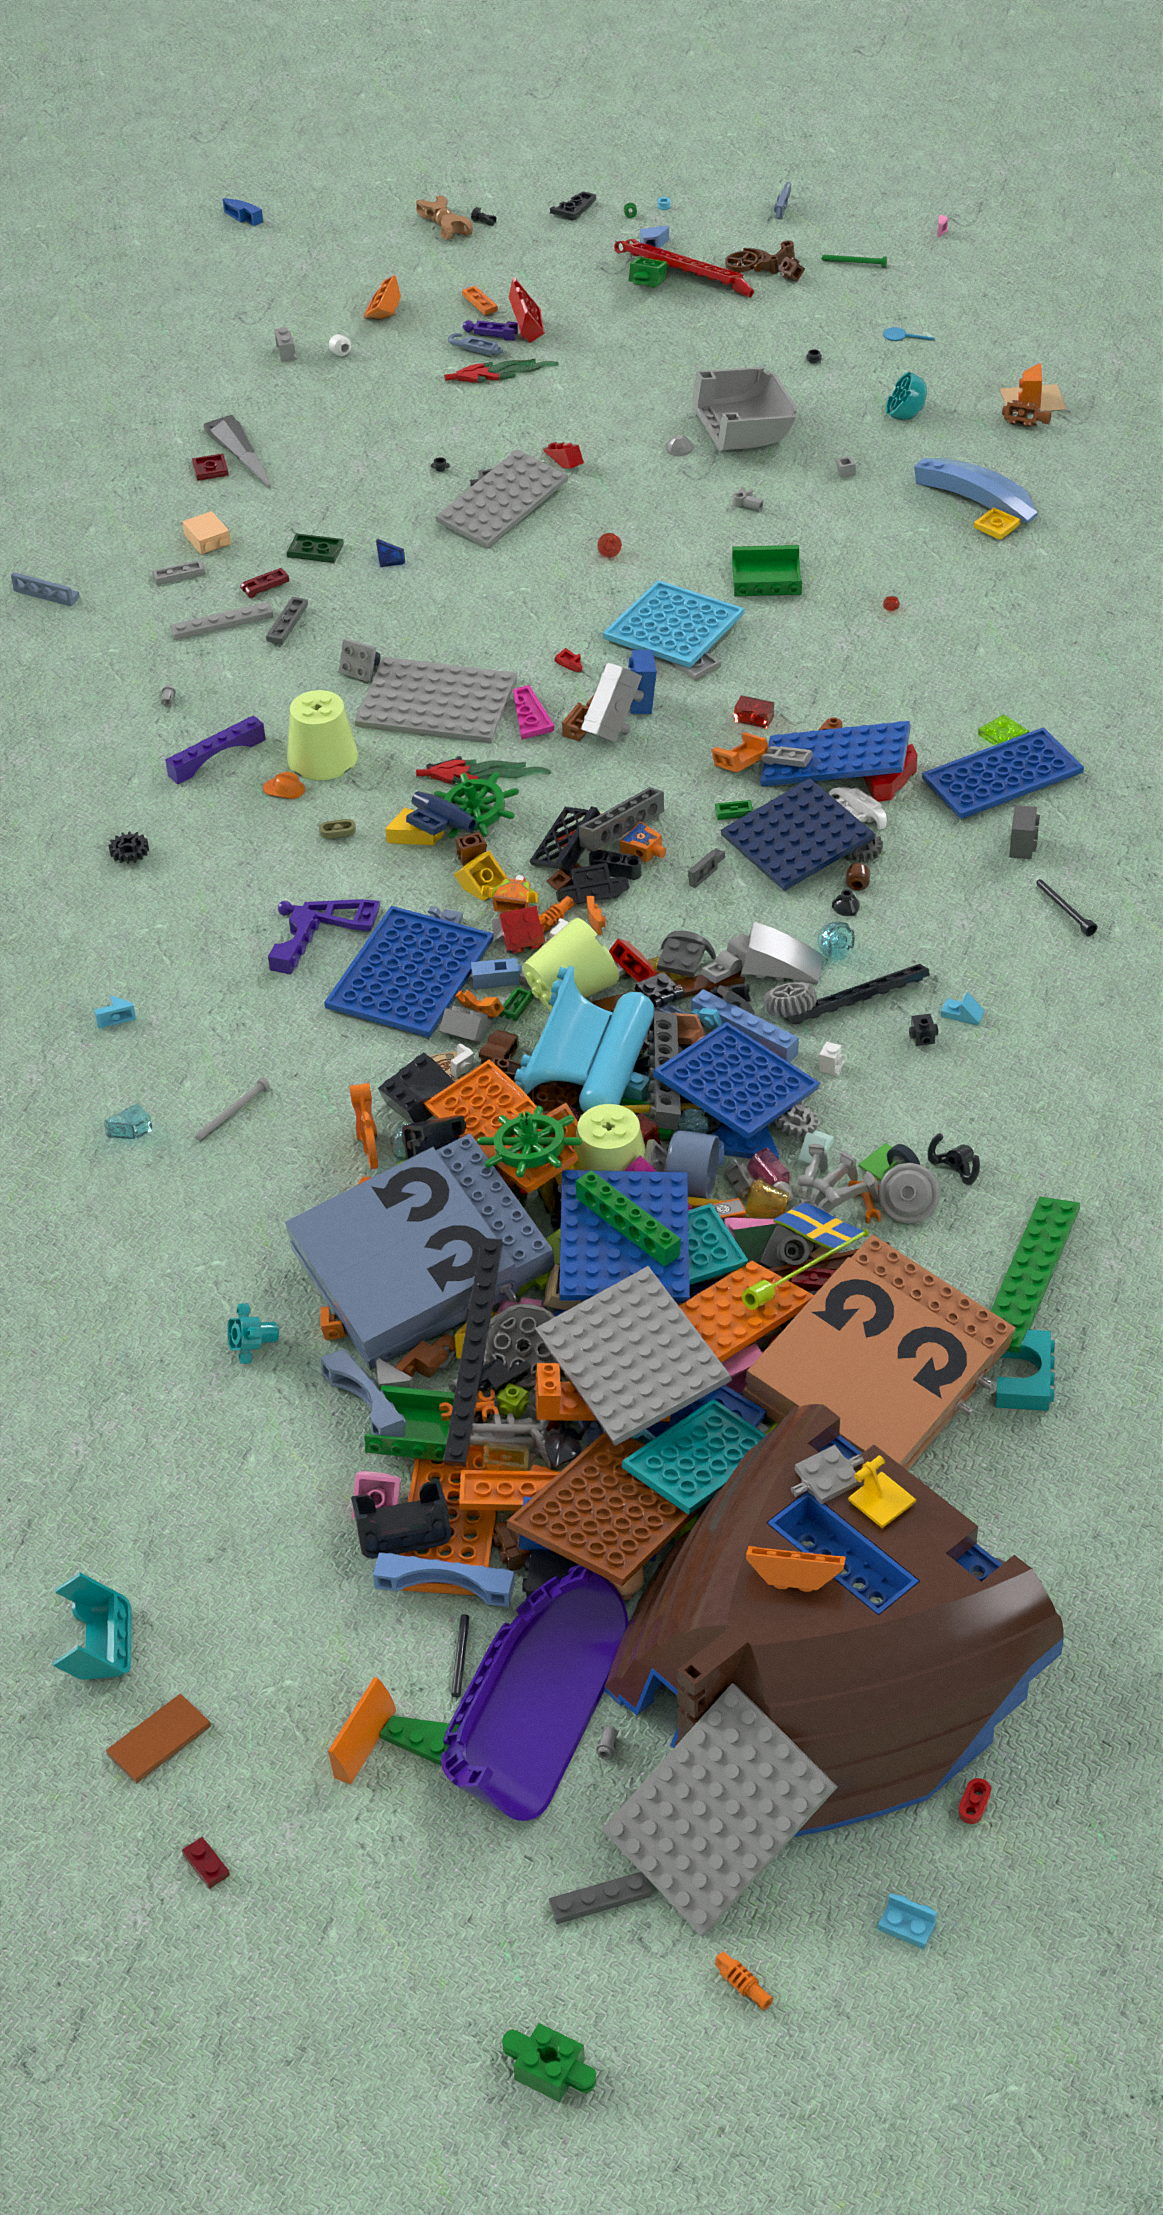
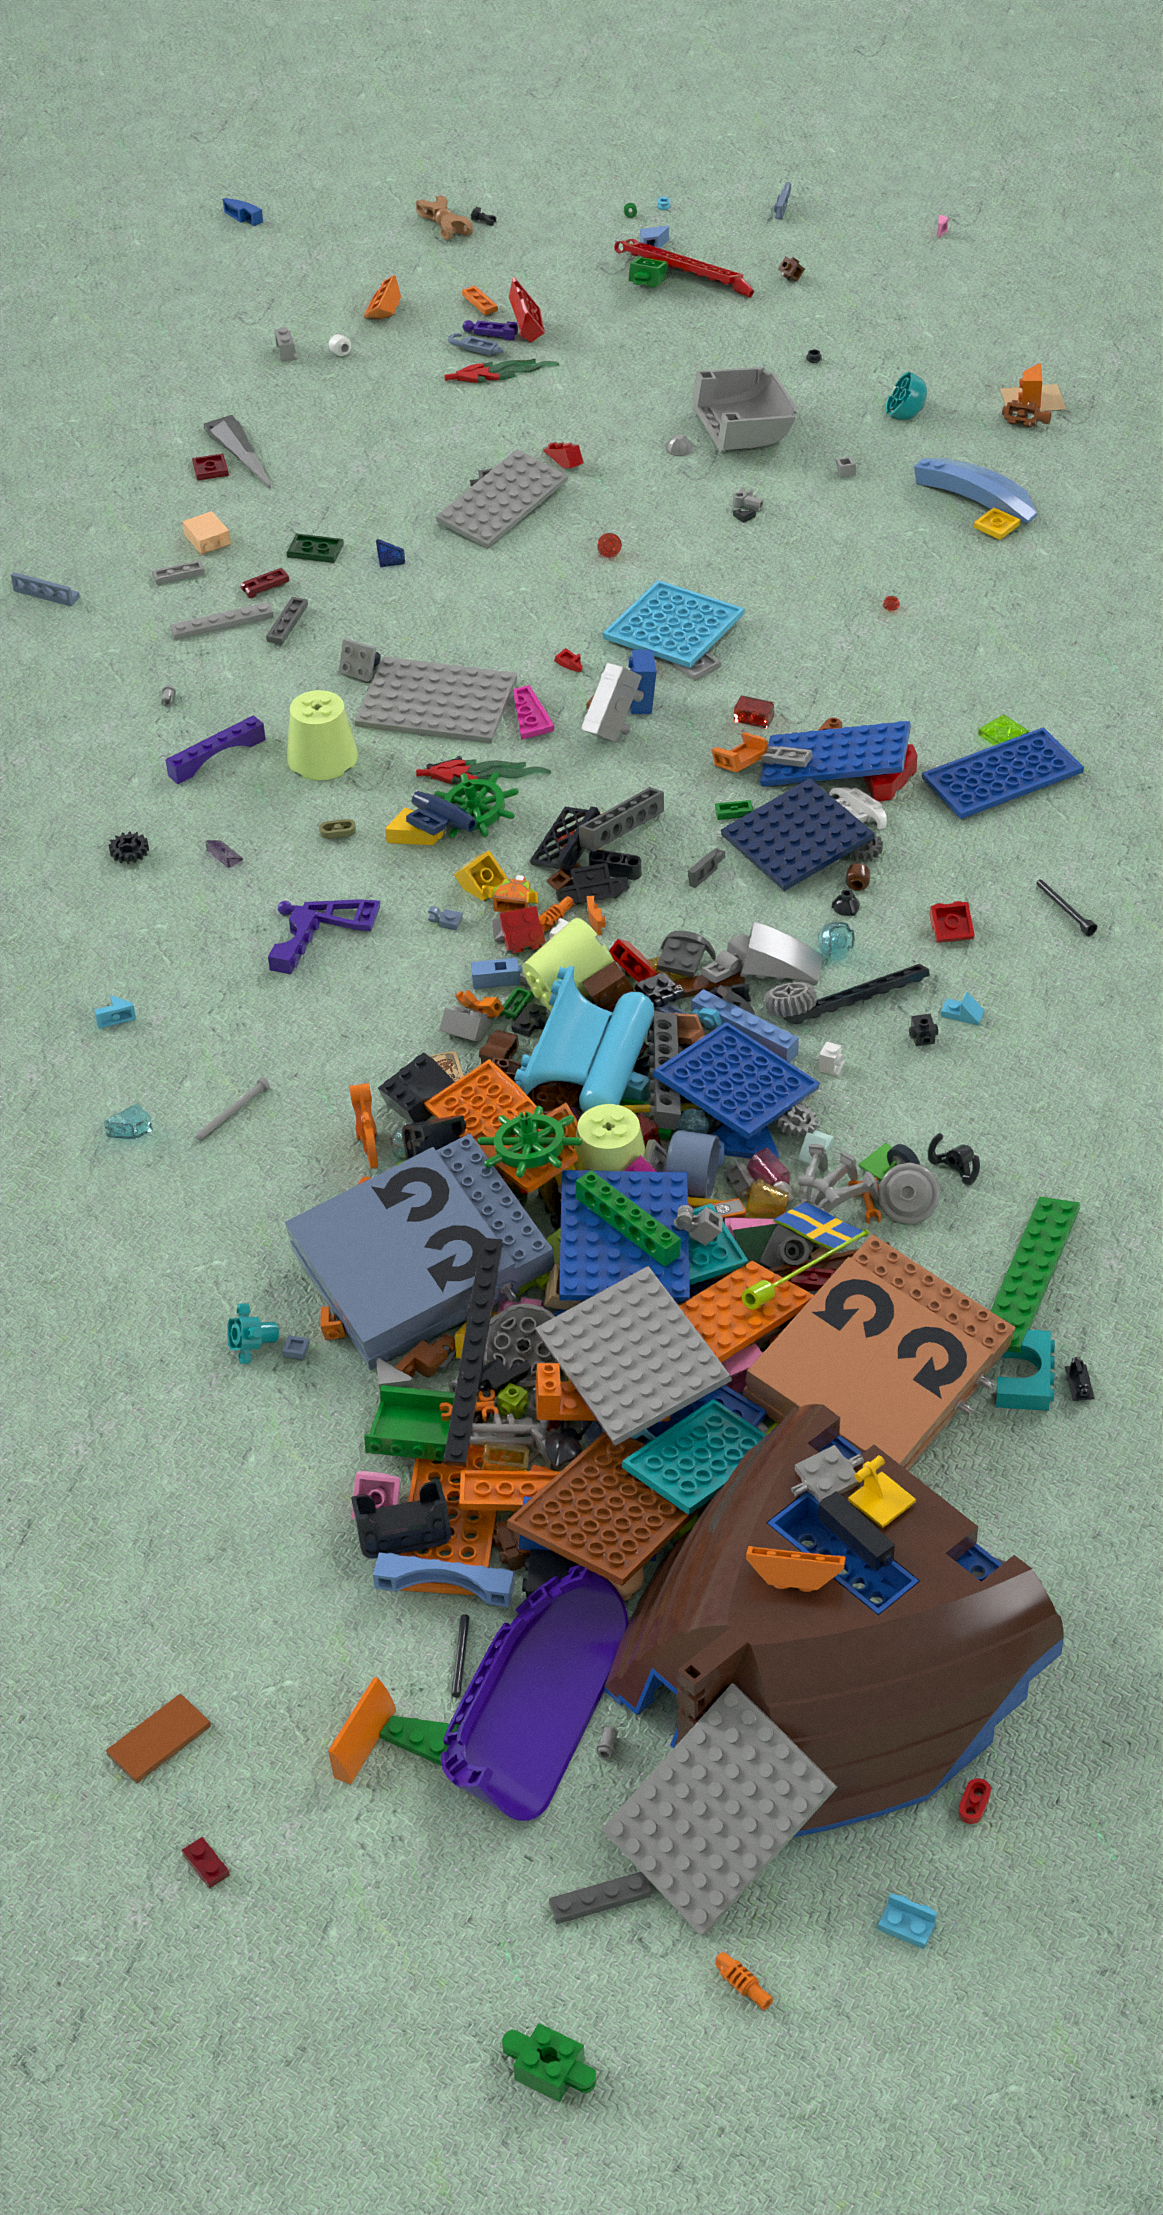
teal windscreen [53,1572,131,1680] -> none
orange piece [263,772,305,799] -> none
sand blue arch [321,1349,406,1438] -> none
blue plate [324,906,494,1038] -> none
black plate [431,457,450,472] -> none
white bracket [451,1043,474,1078] -> none
reddish brown head [456,832,487,866] -> none
black wing [550,191,596,220] -> none
dark orange hinge [562,702,589,742] -> none
orange torso [620,822,666,862] -> none
reddish brown piece [725,240,795,274] -> none
green panel [732,545,802,596] -> none
green bar [821,254,887,267] -> none
dark azure piece [884,327,935,341] -> none
dark grey brick [1009,805,1040,859] -> none
none -> clear purple slope [205,840,243,868]
none -> sand blue plate [282,1335,310,1360]
none -> black hinge [511,1002,549,1037]
none -> reddish brown brick [582,961,635,1012]
none -> light grey brick [674,1205,723,1245]
none -> black tile [733,509,756,523]
none -> black brick [818,1491,895,1571]
none -> red plate [929,901,975,943]
none -> black hinge [1064,1357,1095,1401]

